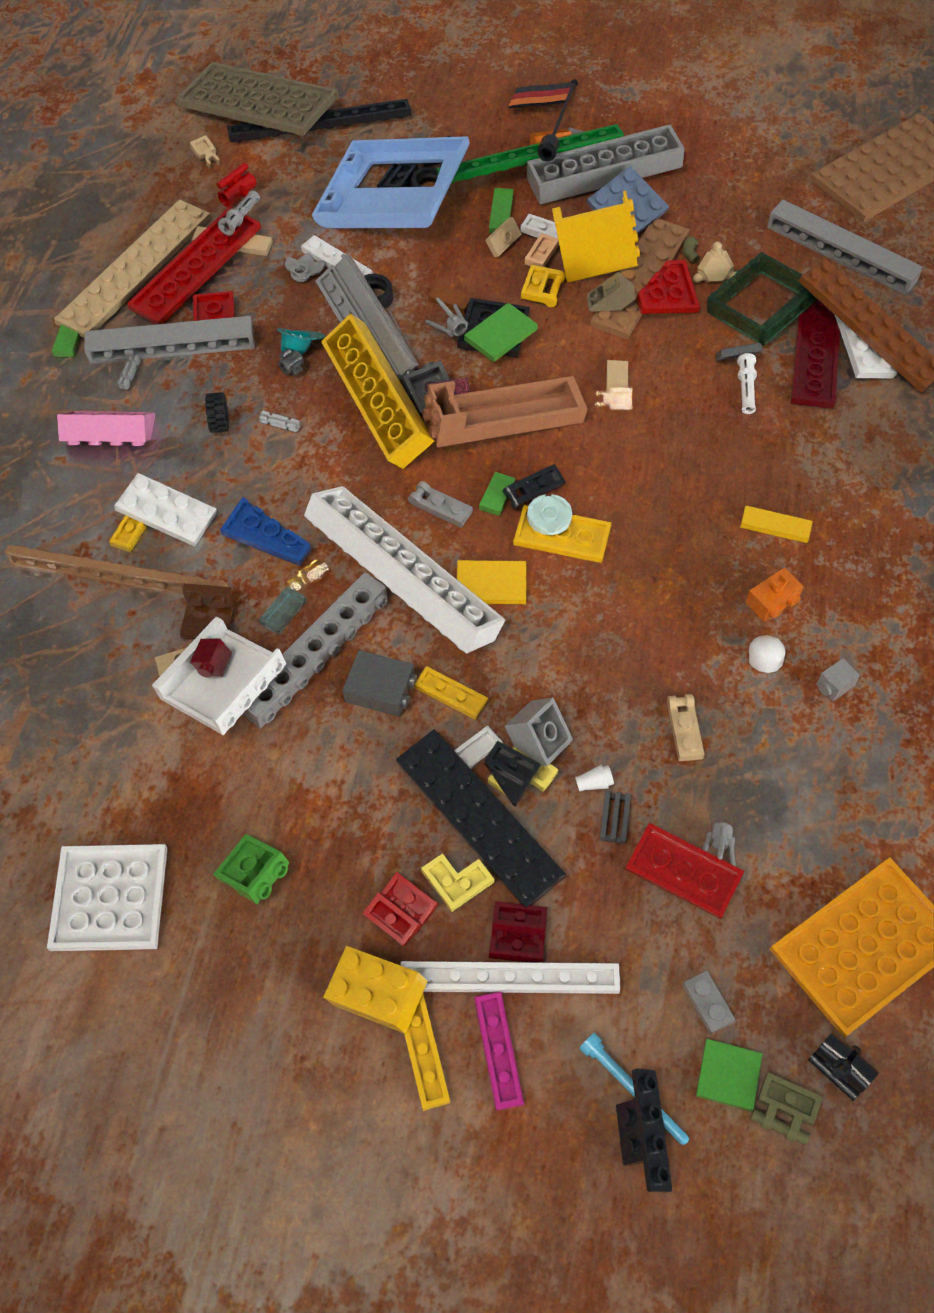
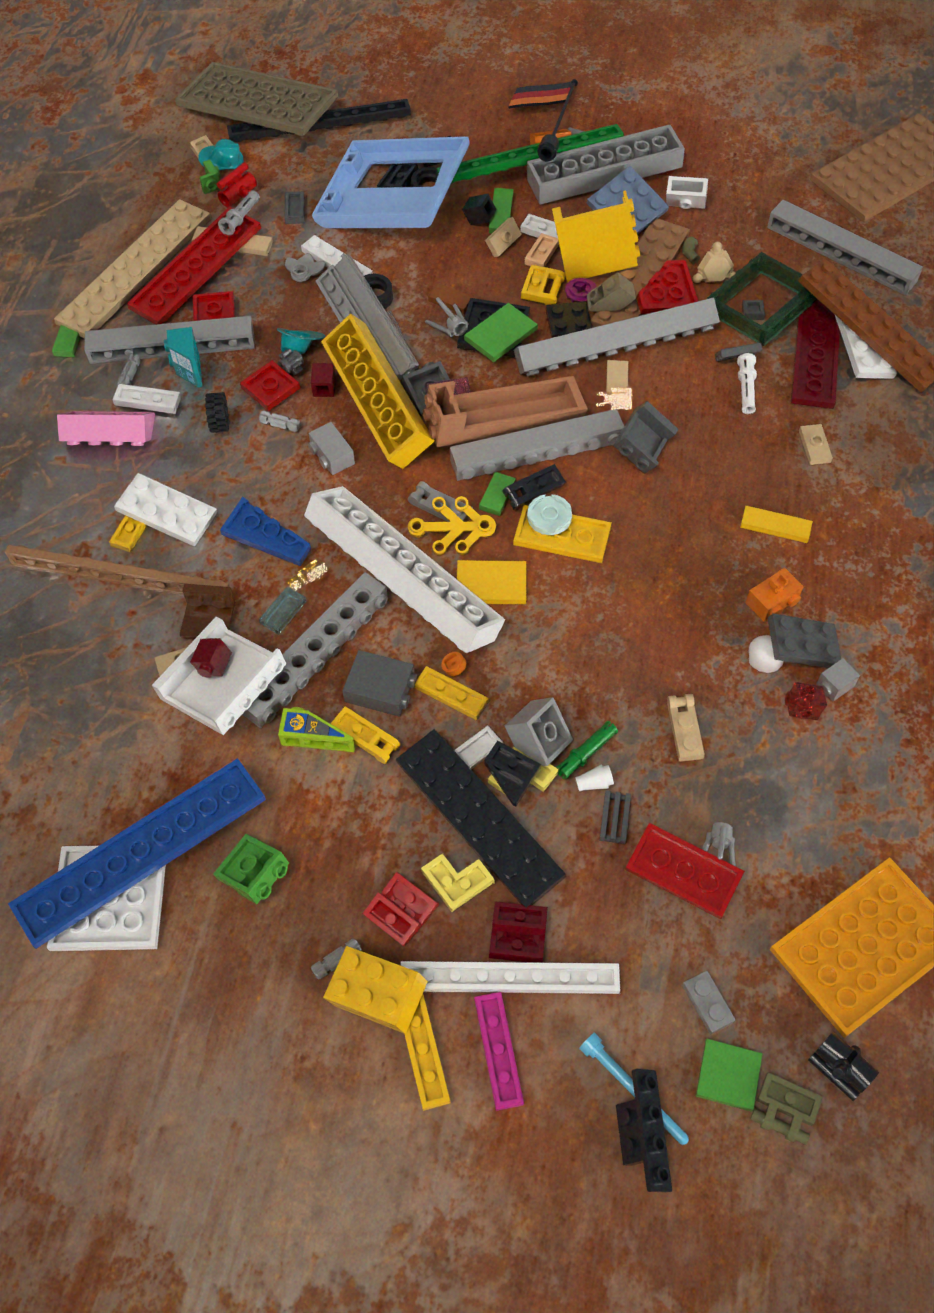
none -> blue plate [8,758,266,949]
none -> white plate [113,384,182,414]
none -> teal slope [164,327,203,388]
none -> teal piece [198,139,244,170]
none -> bright green bracket [200,159,221,194]
none -> red plate [240,360,300,411]
none -> lime slope [278,707,355,752]
none -> dark grey tile [285,191,305,224]
none -> light grey brick [308,422,355,475]
none -> dark red brick [311,363,336,397]
none -> light grey axle [311,939,361,979]
none -> yellow plate [330,706,401,764]
none -> yellow plant [408,496,496,556]
none -> orange tile [441,652,466,676]
none -> light grey brick [450,409,624,481]
none -> black brick [462,194,497,225]
none -> light grey brick [514,298,720,377]
none -> black plate [546,301,592,338]
none -> green pin [556,721,618,780]
none -> magenta gear [565,278,597,304]
none -> dark grey panel [613,401,678,473]
none -> white brick [666,176,708,209]
none -> dark grey tile [742,300,765,320]
none -> dark grey plate [768,613,841,668]
none -> clear red brick [785,682,827,720]
none -> tan plate [799,424,833,465]

